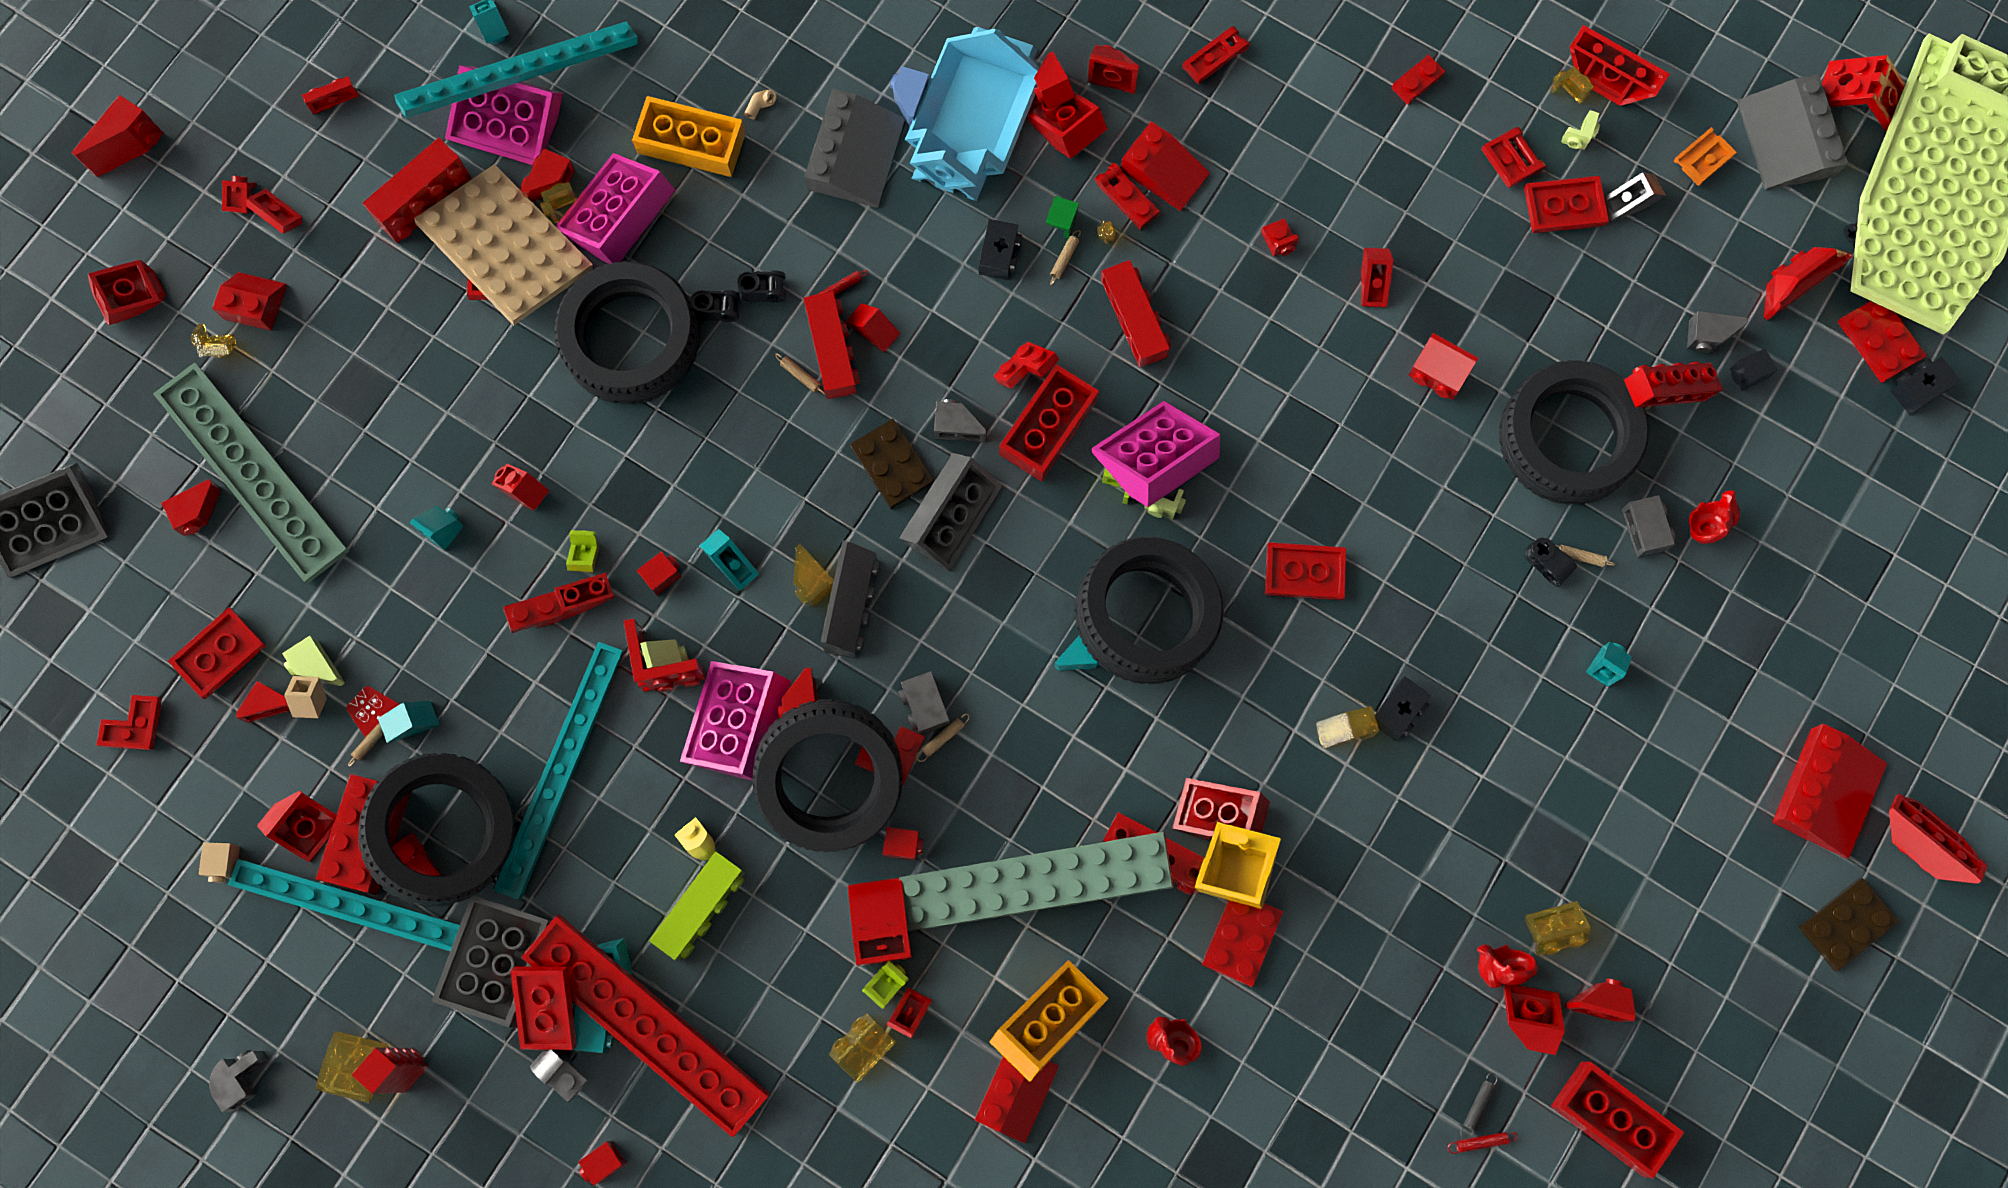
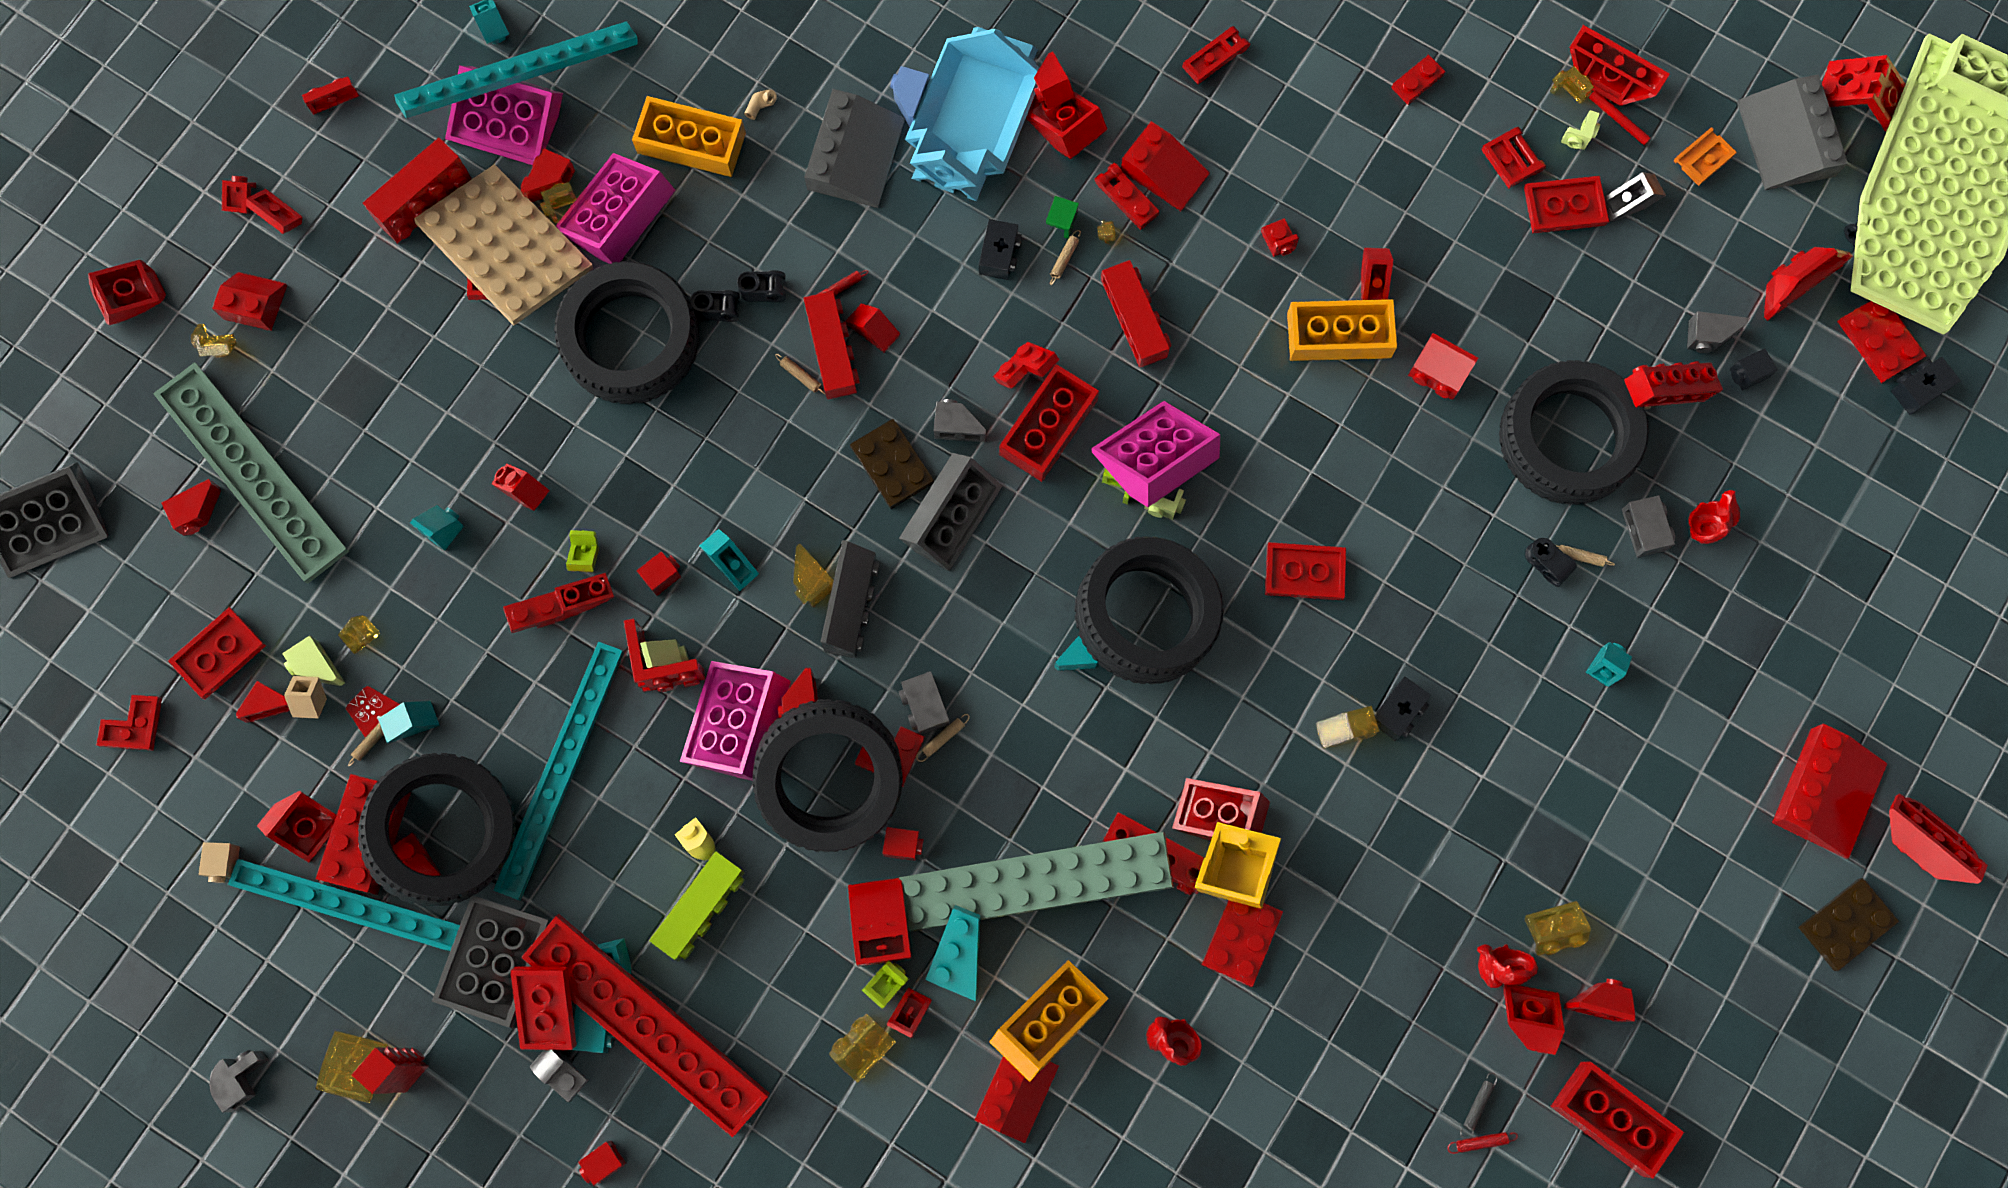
red slope [71,95,163,177] -> none
red slope [1087,45,1139,94] -> none
none -> clear yellow slope [338,615,379,654]
none -> teal wing [925,905,981,1001]
none -> light orange brick [1287,299,1397,361]
none -> red bar [1589,90,1651,146]

